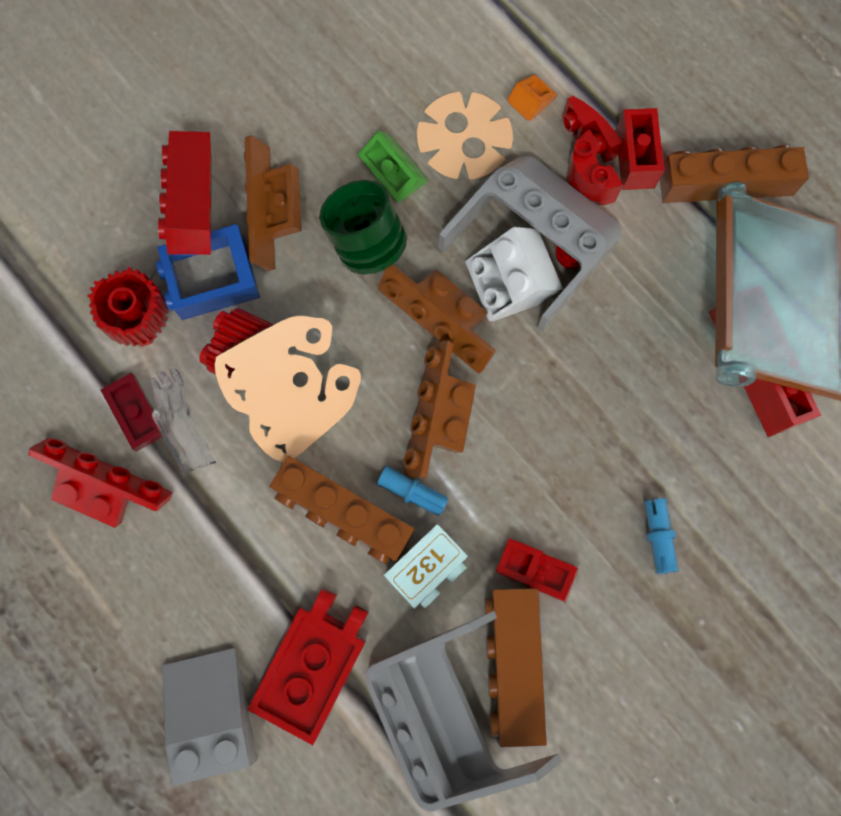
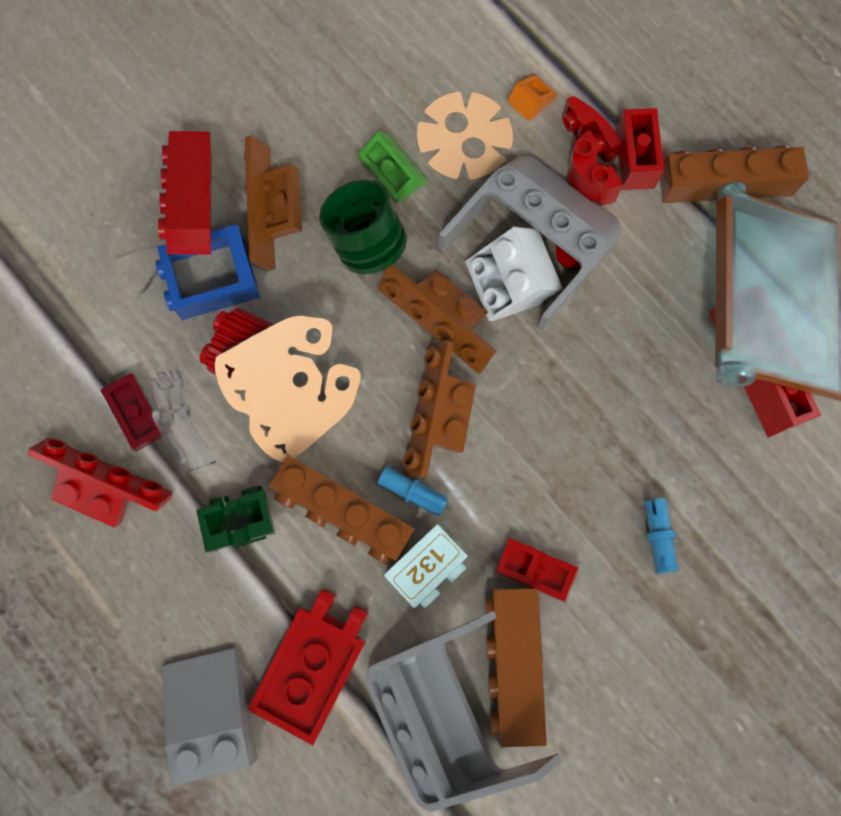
red brick [87,267,169,347] -> none
none -> dark green cylinder [196,486,276,553]

